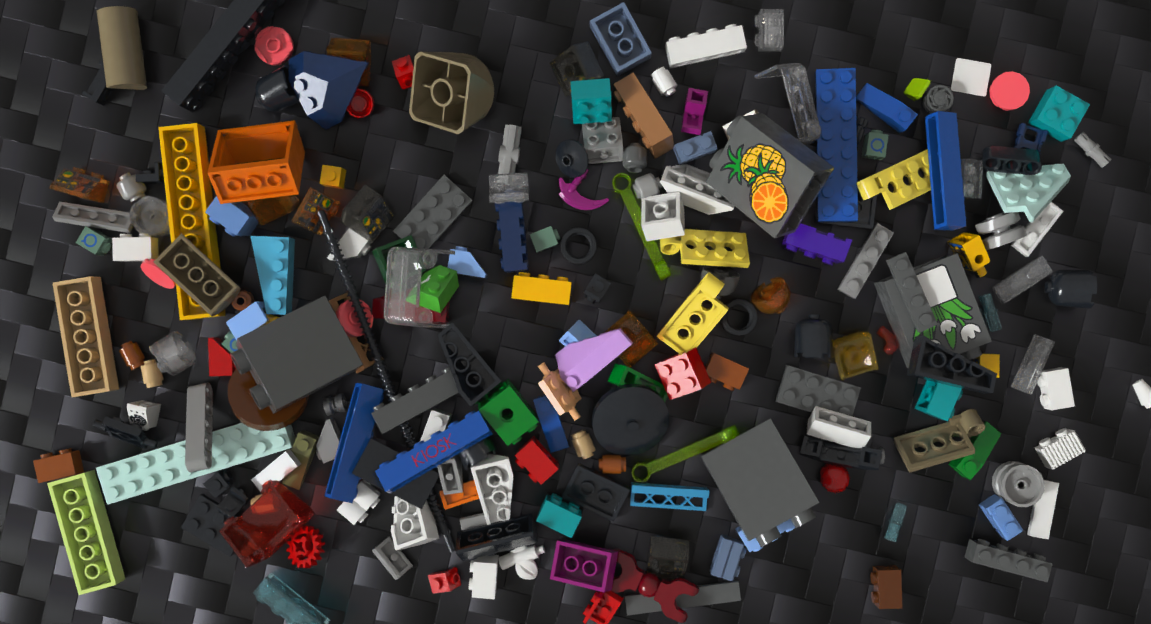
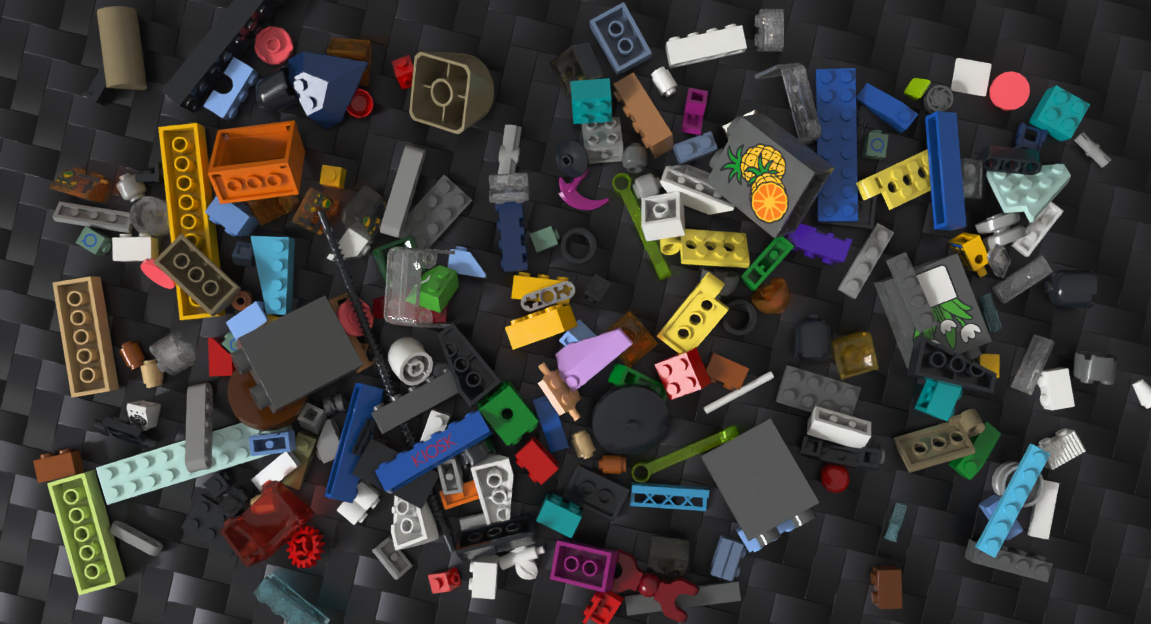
clear red arm [877,326,898,355] -> none
none -> light grey beam [109,521,163,556]
none -> light blue arch [204,57,259,121]
none -> sand blue slope [232,241,255,267]
none -> medium blue brick [249,430,296,456]
none -> light grey brick [297,403,327,435]
none -> black axle [351,418,376,456]
none -> light grey beam [380,145,426,238]
none -> white brick [388,337,433,386]
none -> yellow brick [505,303,577,349]
none -> light grey beam [521,281,575,311]
none -> white bar [703,371,774,414]
none -> green slope [739,236,794,291]
none -> medium azure plate [975,444,1050,558]
none -> clear plate [987,244,1011,278]
none -> dark grey brick [1073,351,1118,385]

